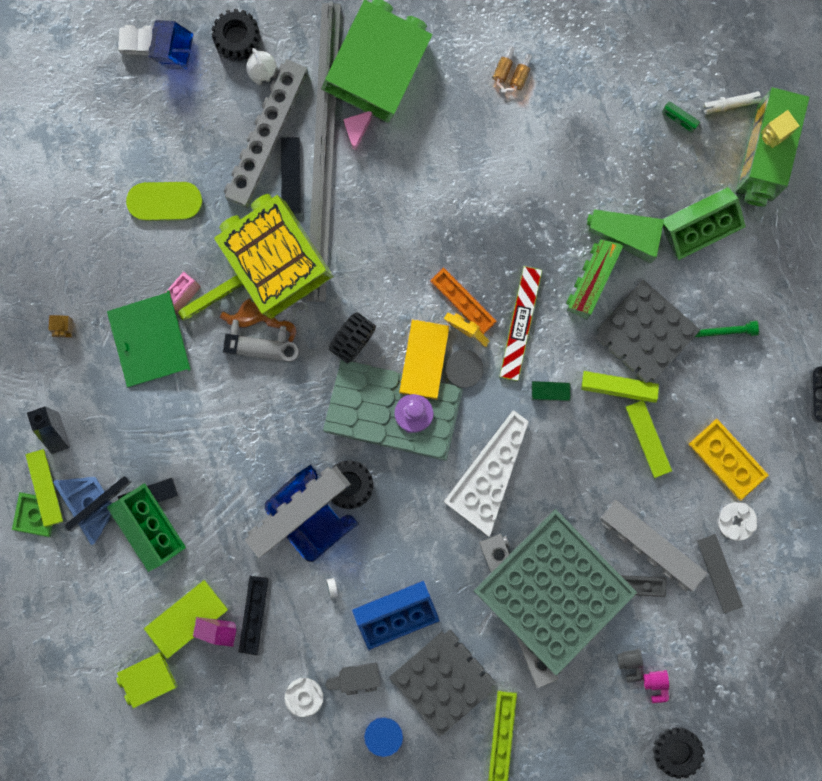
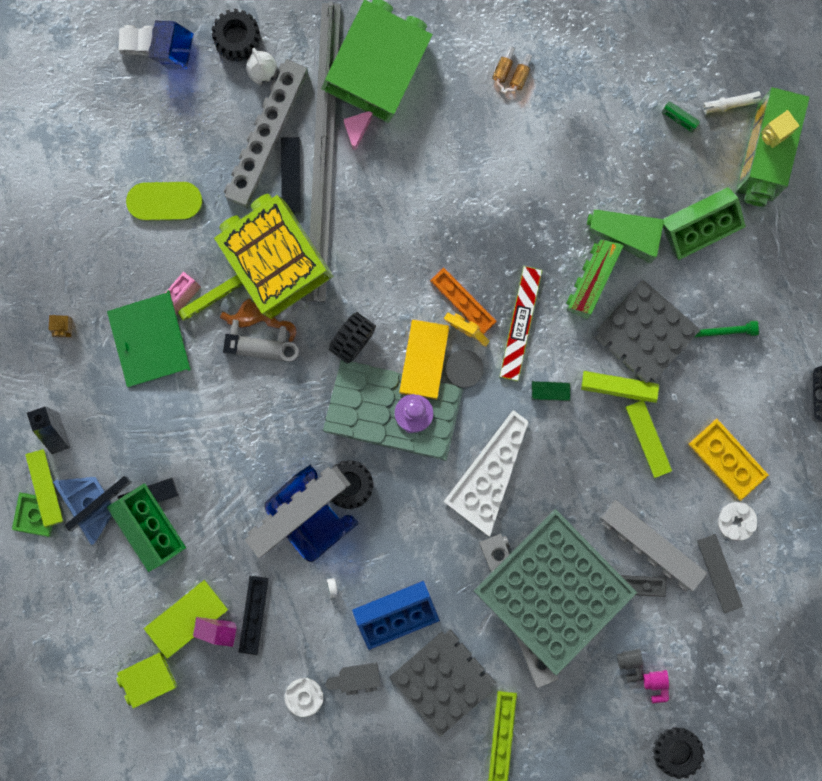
blue tile [364,717,403,757] -> none

